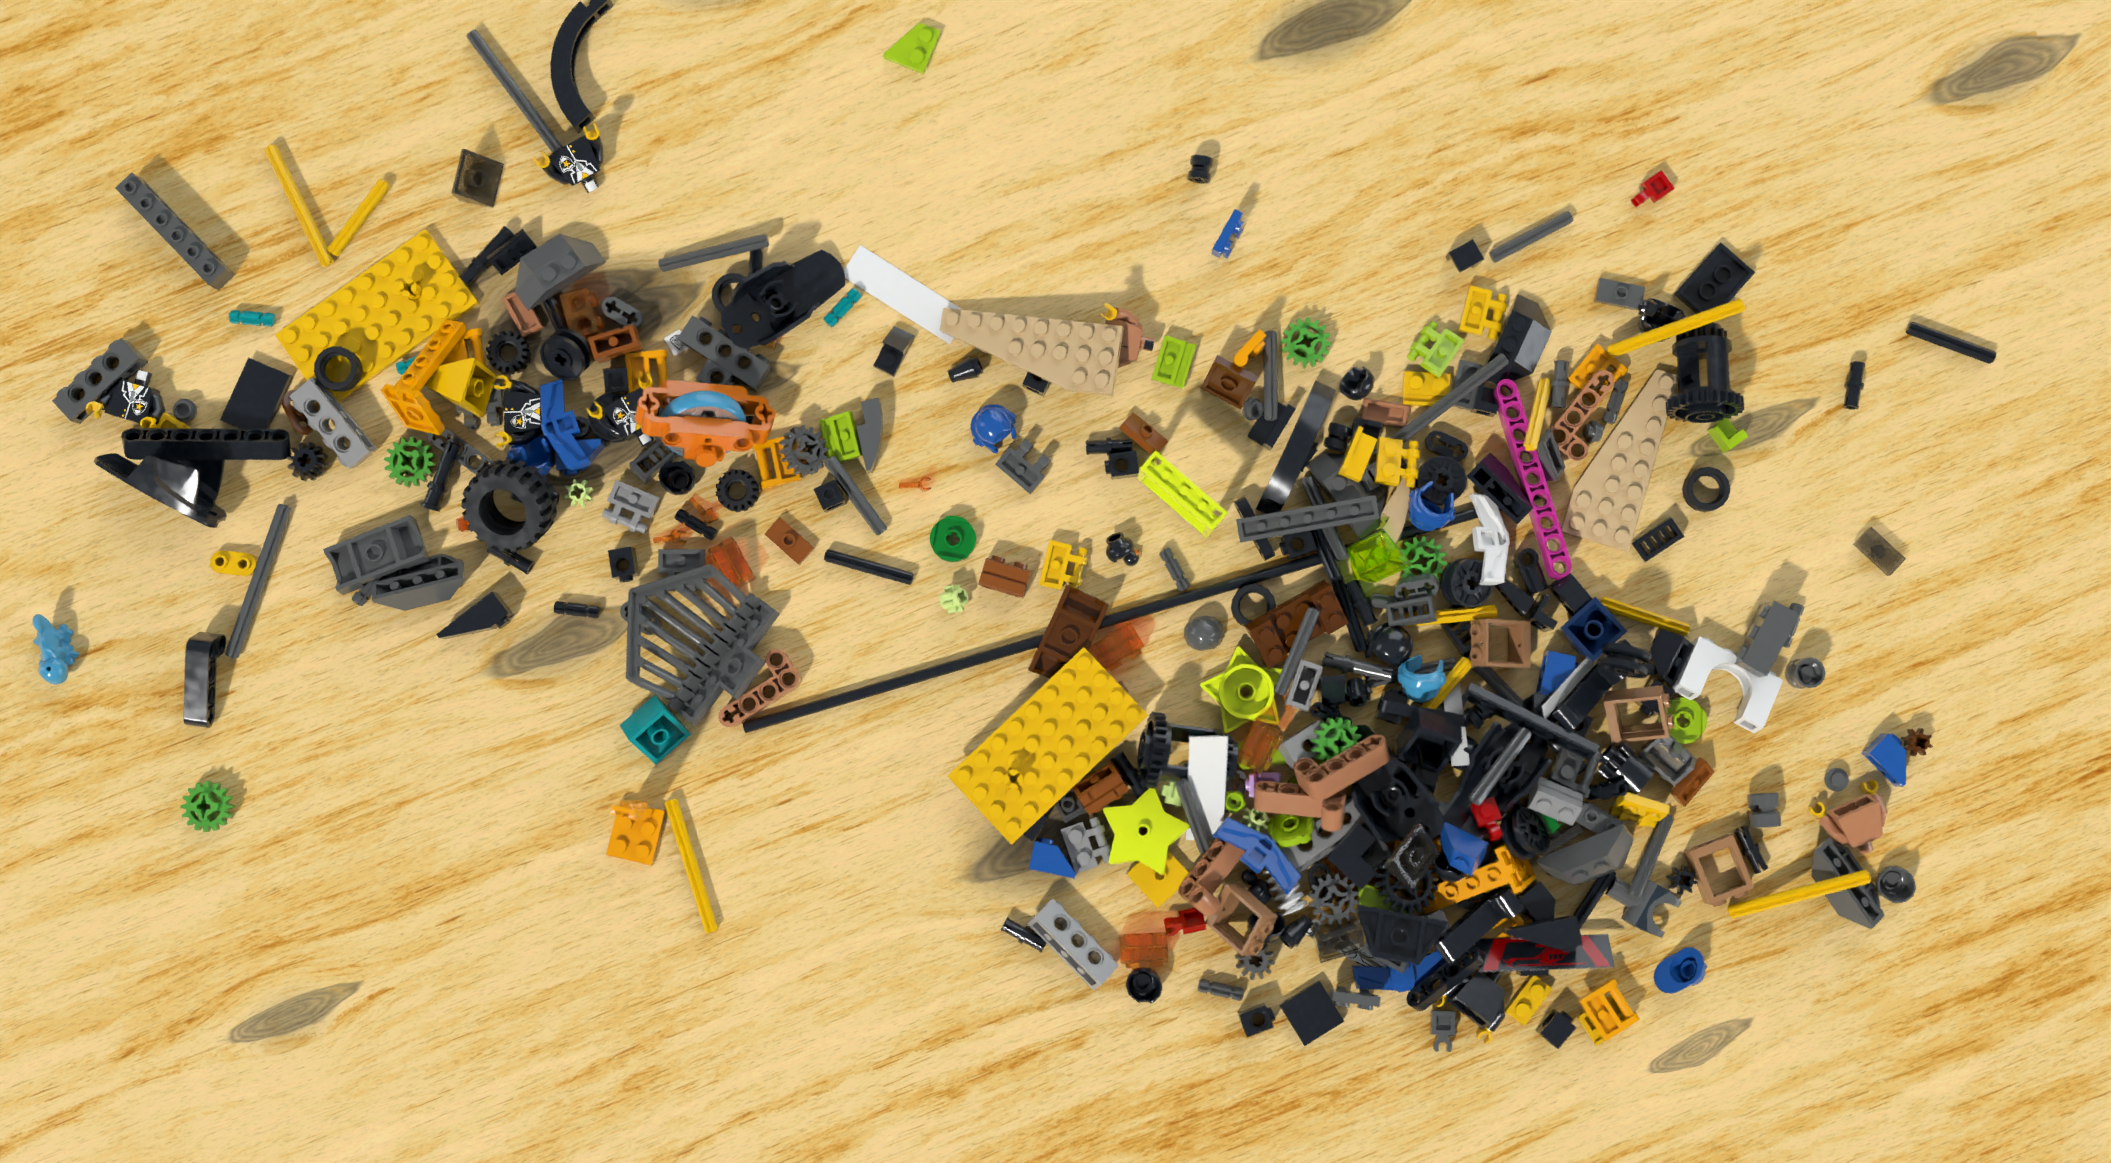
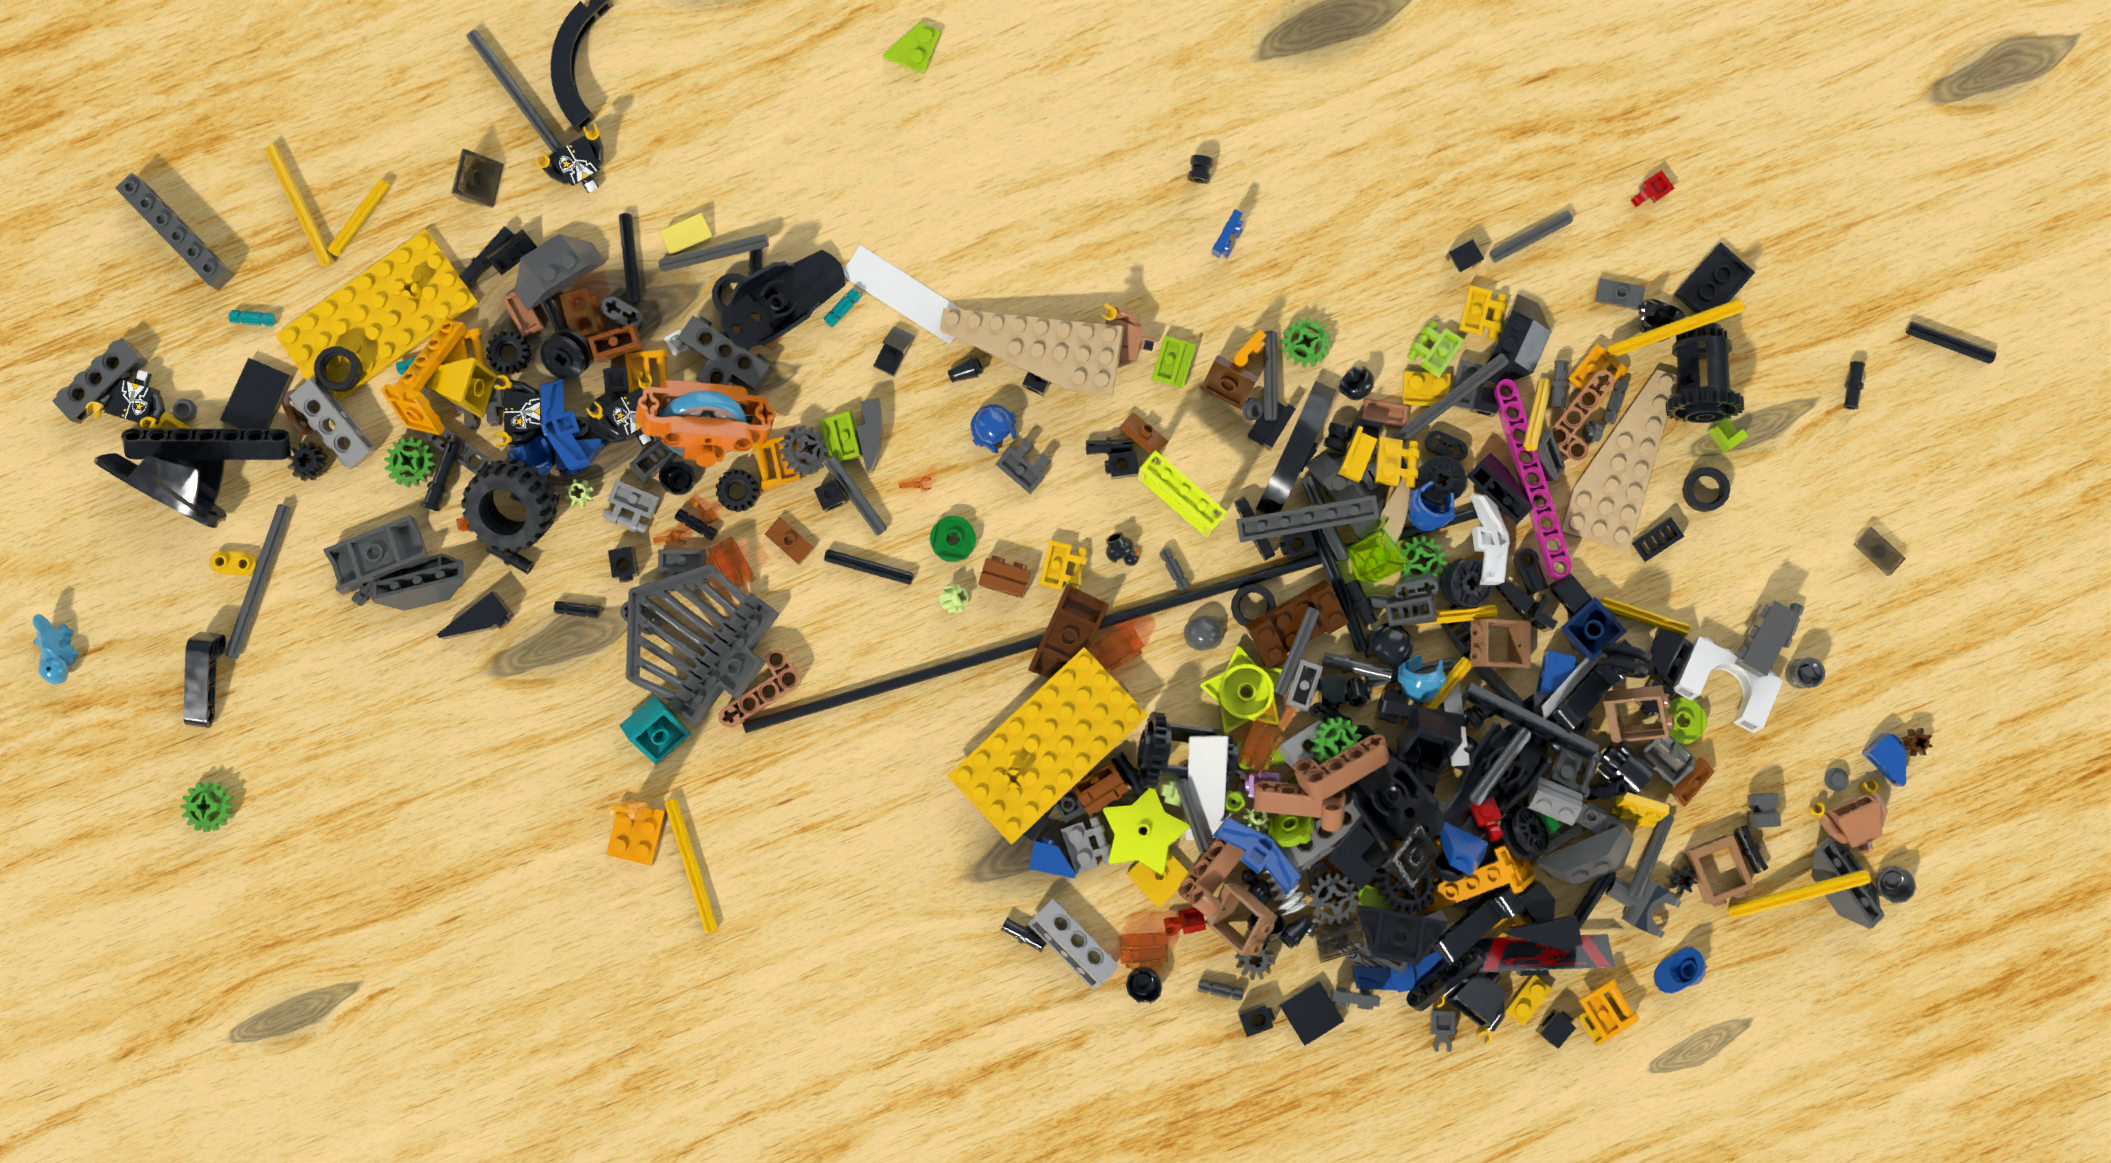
none -> black axle [619,213,641,303]
none -> light yellow slope [660,213,713,255]

